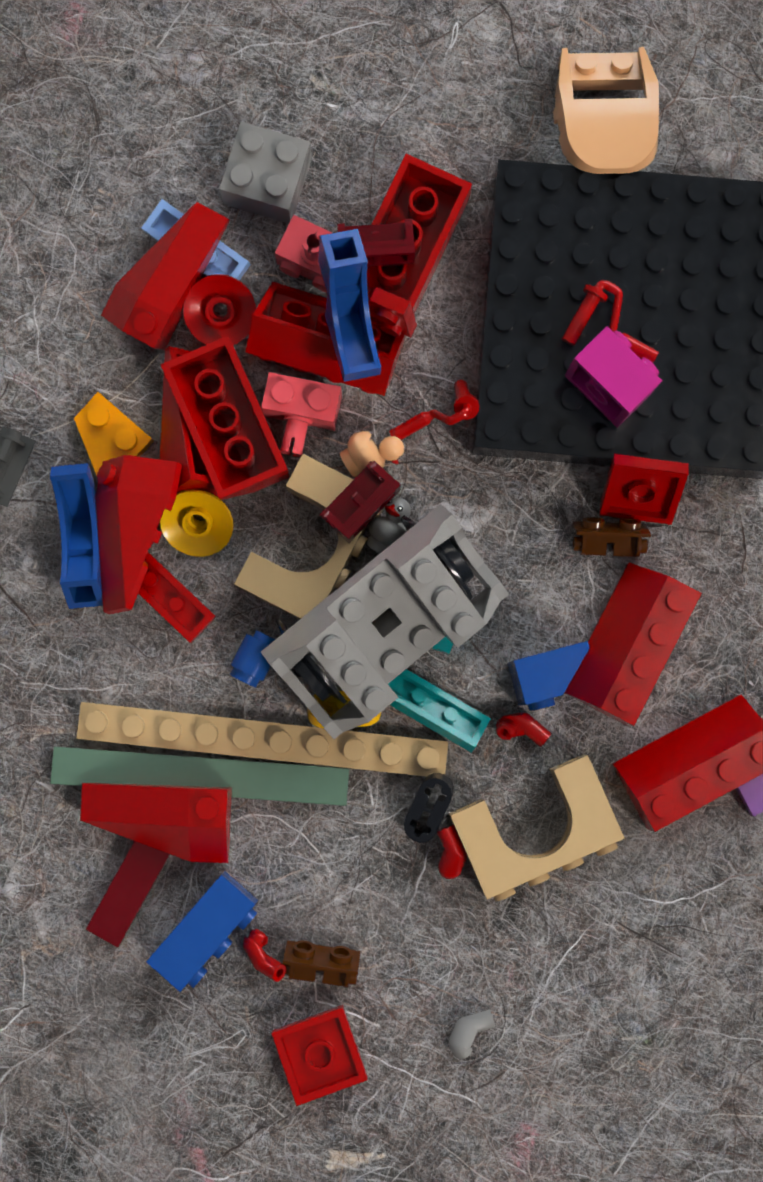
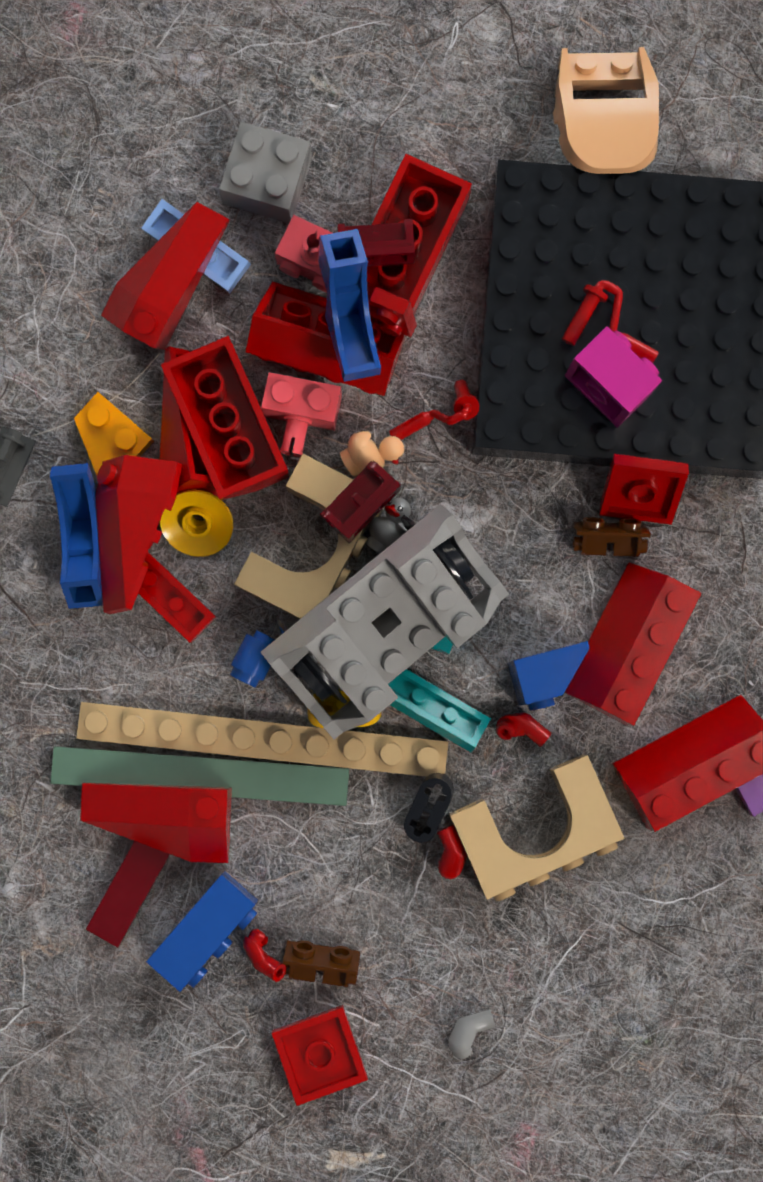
red dish [183,274,256,345] -> none

